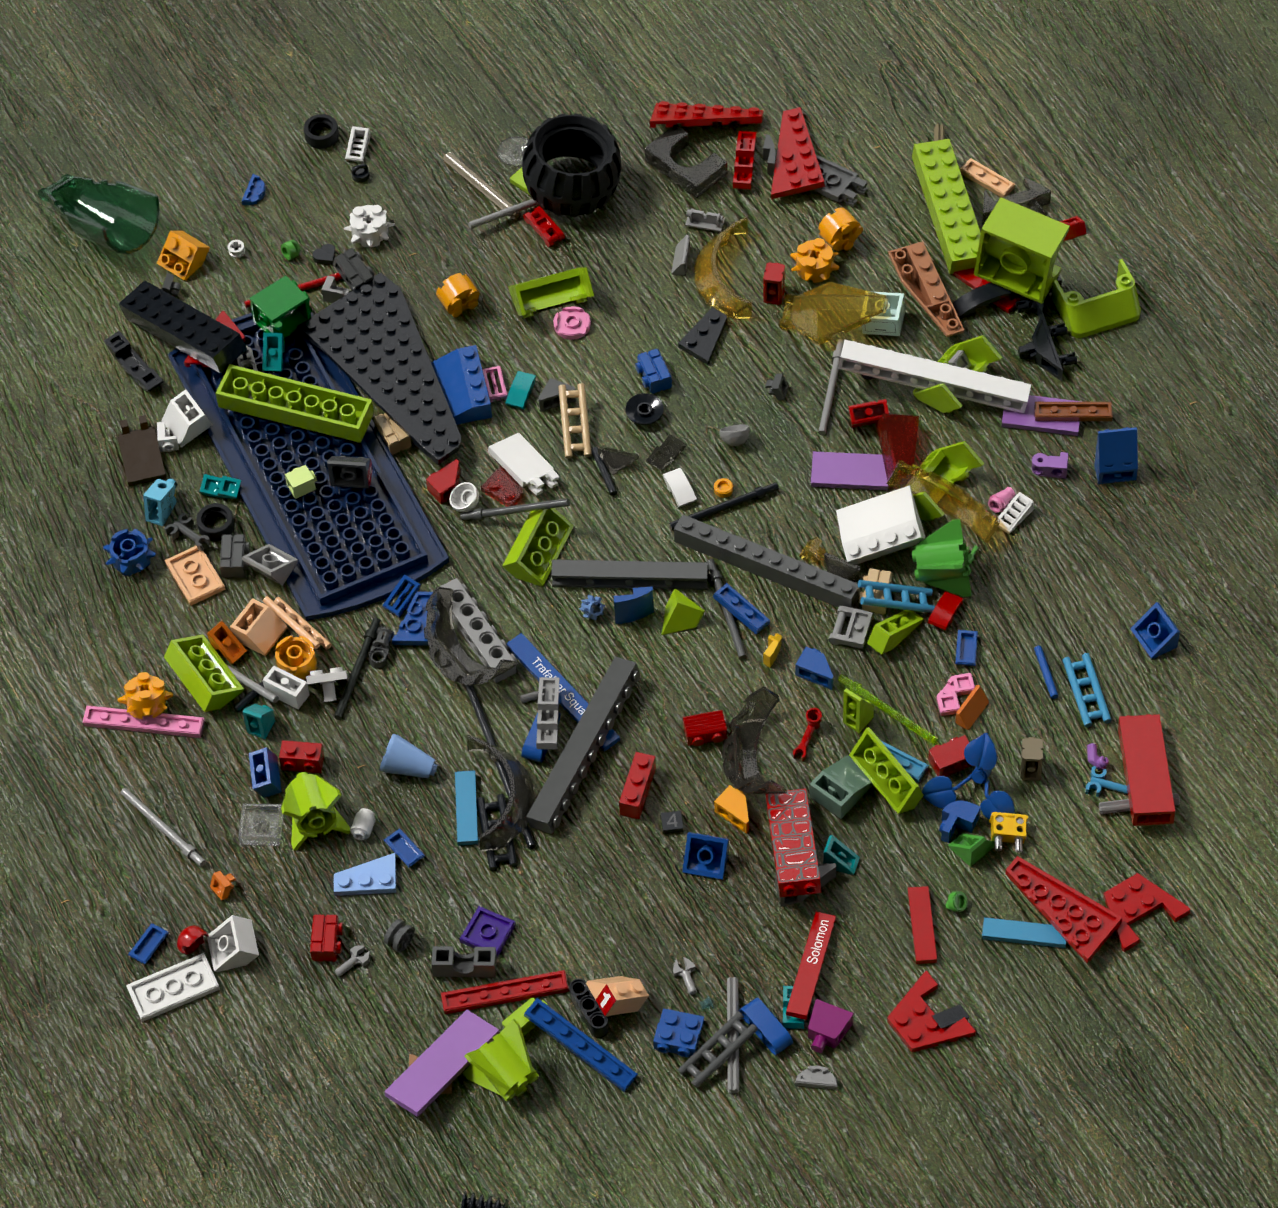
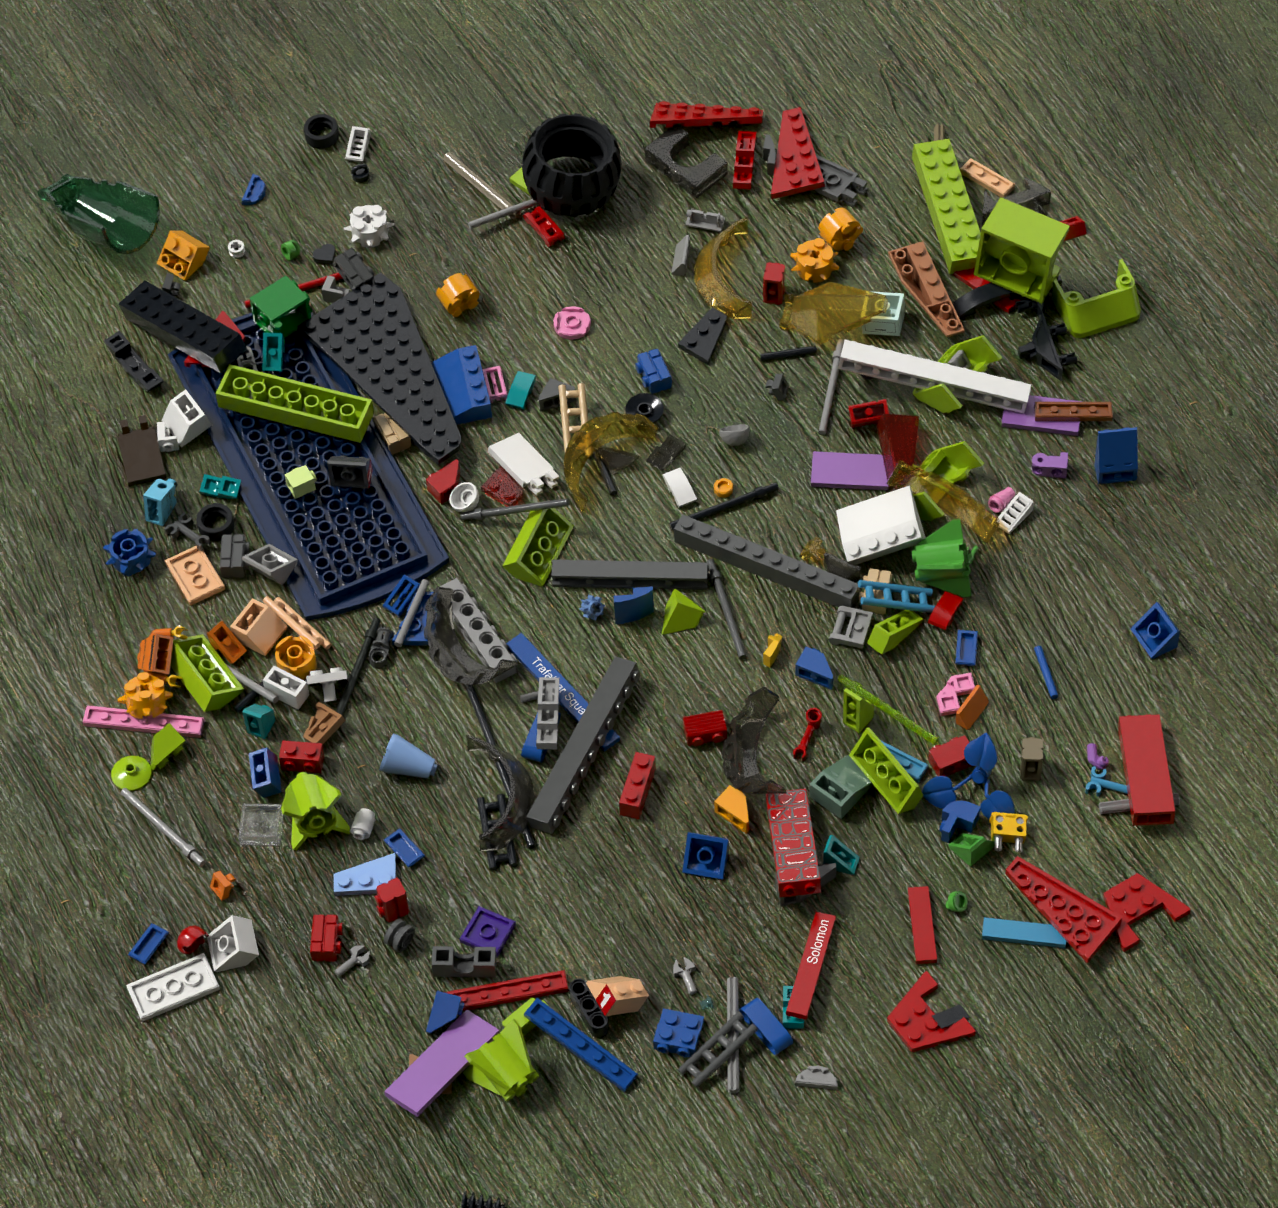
dark azure tile [455,771,478,845] -> none
clear dish [498,136,528,166] -> none
lime windscreen [508,267,594,318] -> none
black tile [661,811,683,834] -> none
blue tile [713,583,770,634] -> none
magenta torso [808,999,854,1053] -> none
dark azure bar [1062,653,1112,728] -> none
none -> lime dish [111,756,152,791]
none -> orange torso [137,626,188,688]
none -> lime slope [151,723,185,771]
none -> medium nougat wing [303,702,346,745]
none -> red brick [374,878,409,923]
none -> light grey bar [394,579,429,647]
none -> blue slope [426,991,464,1034]
none -> clear yellow windscreen [564,412,659,512]
none -> black bar [760,345,817,361]

